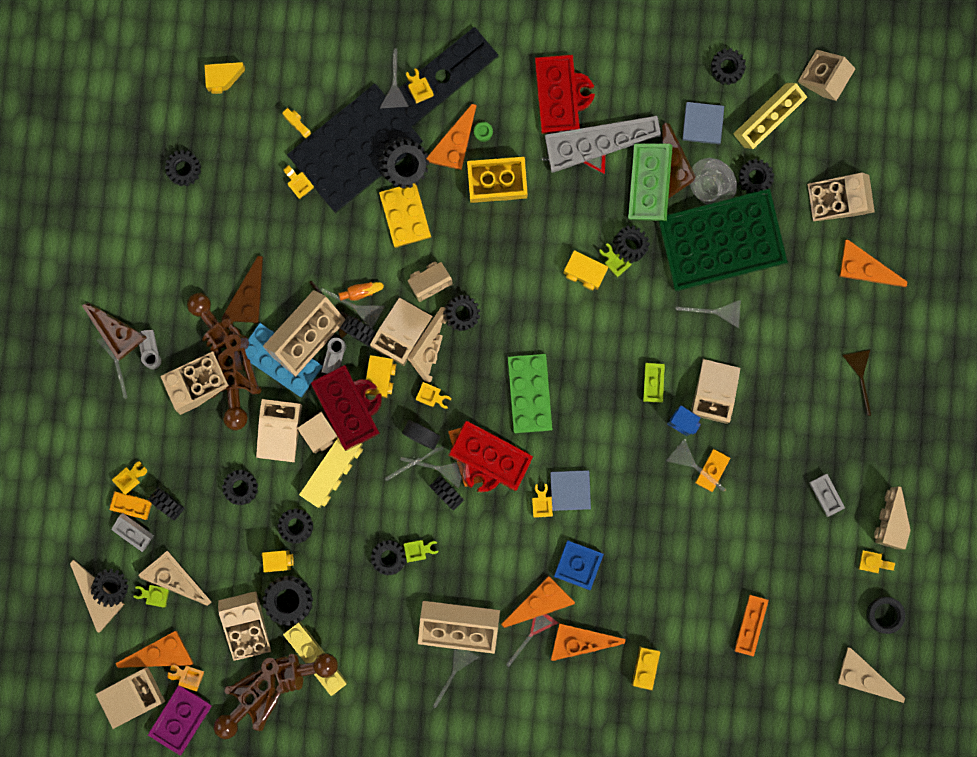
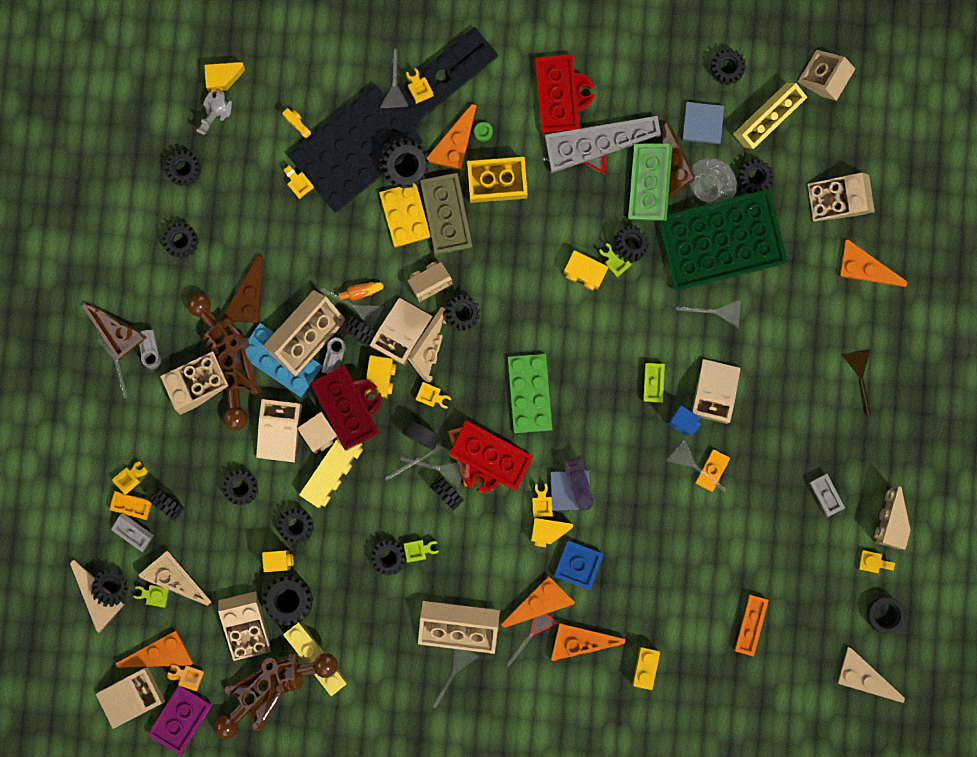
none -> black tyre [162,222,198,259]
none -> light grey piece [197,90,232,135]
none -> olive plate [420,173,473,255]
none -> yellow slope [531,518,573,547]
none -> clear purple piece [563,455,594,512]

